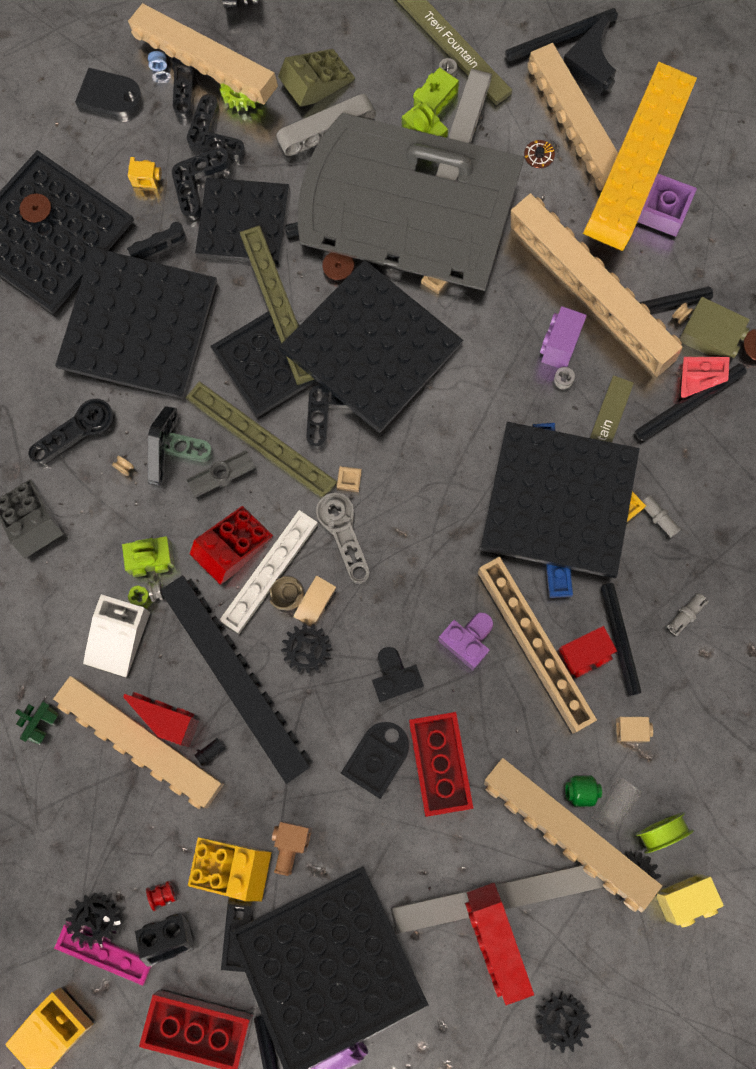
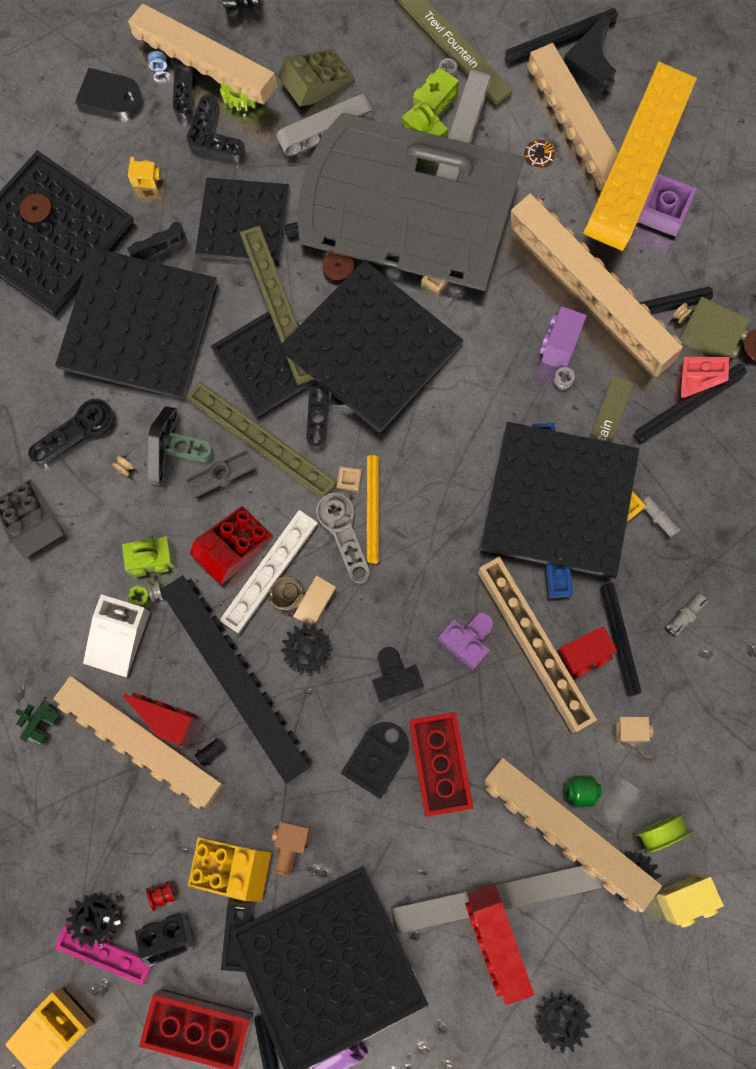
black beam [172,148,231,221] -> none
none -> yellow axle [367,455,379,564]

